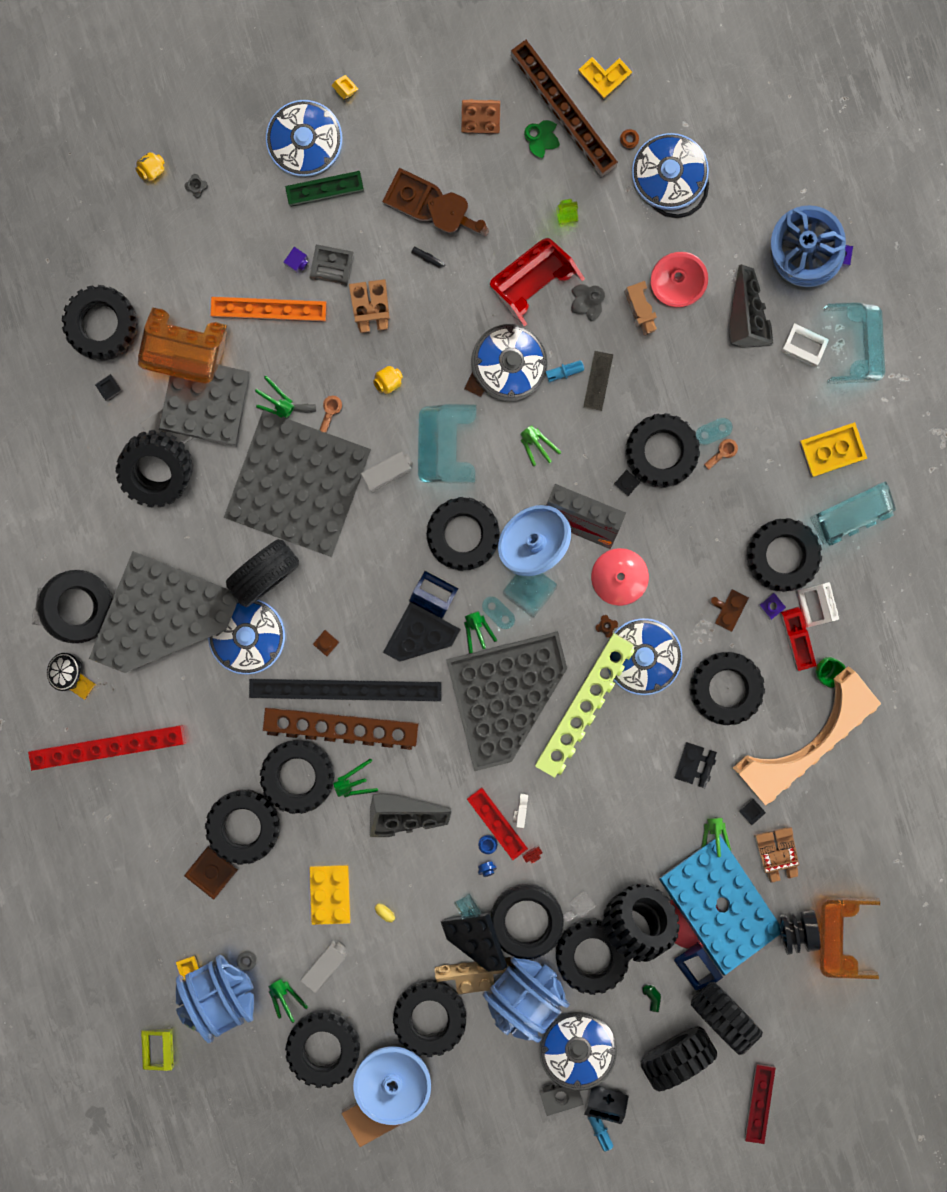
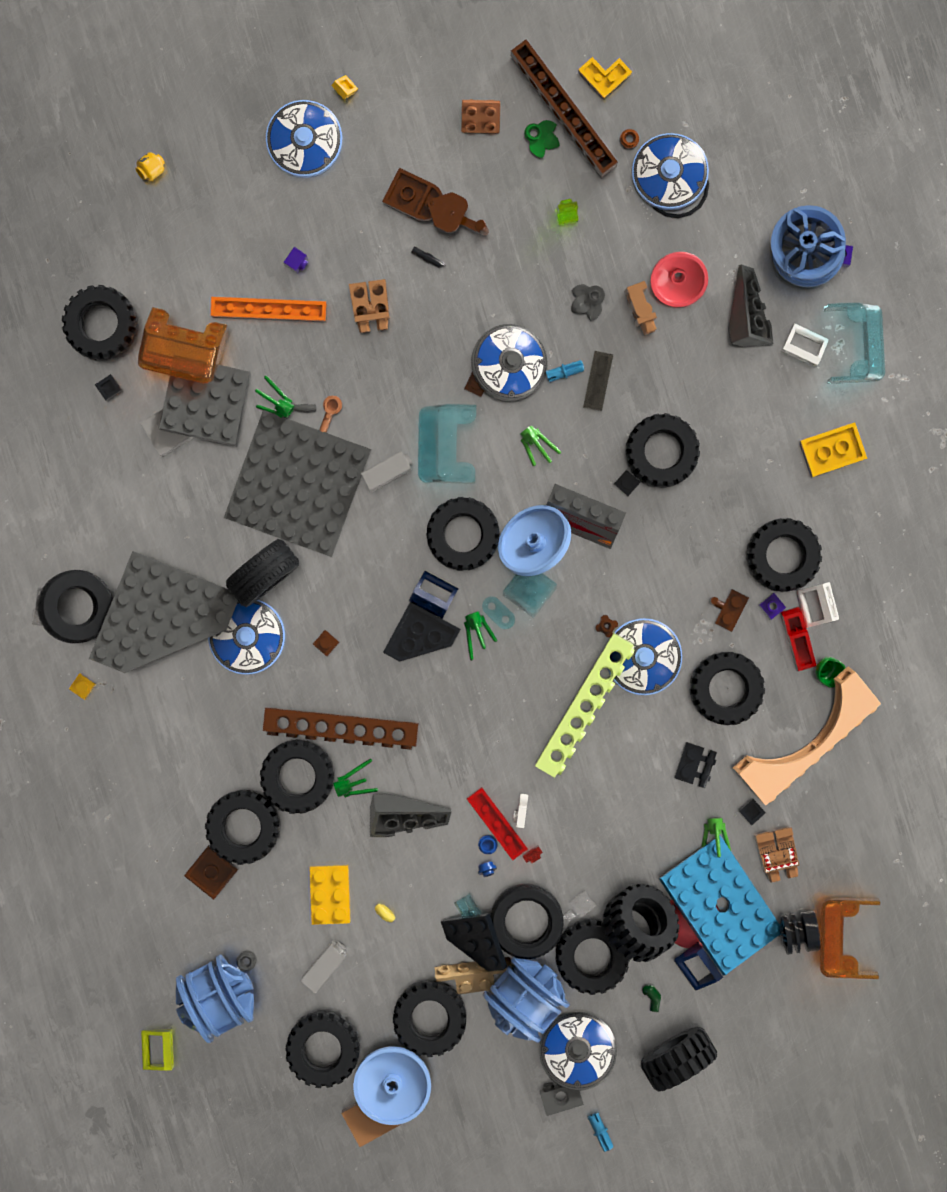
red brick [28,725,186,771] -> none
dish [47,653,82,691] -> none
black tyre [115,430,193,508] -> none
yellow plate [176,955,199,979] -> none
dark grey plate [184,174,207,197] -> none
black plate [249,679,442,701] -> none
green plant [268,979,308,1023] -> none
dark green plate [285,171,364,206] -> none
dark grey plate [310,244,354,286] -> none
yellow head [373,366,403,394] -> none
dark grey plate [446,631,567,771] -> none
red windscreen [490,238,585,327] -> none
black brick [584,1086,629,1124] -> none
coral dish [591,548,649,606] -> none
black tyre [691,982,763,1055] -> none
clear light blue plate [696,418,733,445] -> none
nougat plate [704,439,738,470] -> none
dark red plate [745,1064,776,1144] -> none
clear light blue windscreen [810,481,896,546] -> none

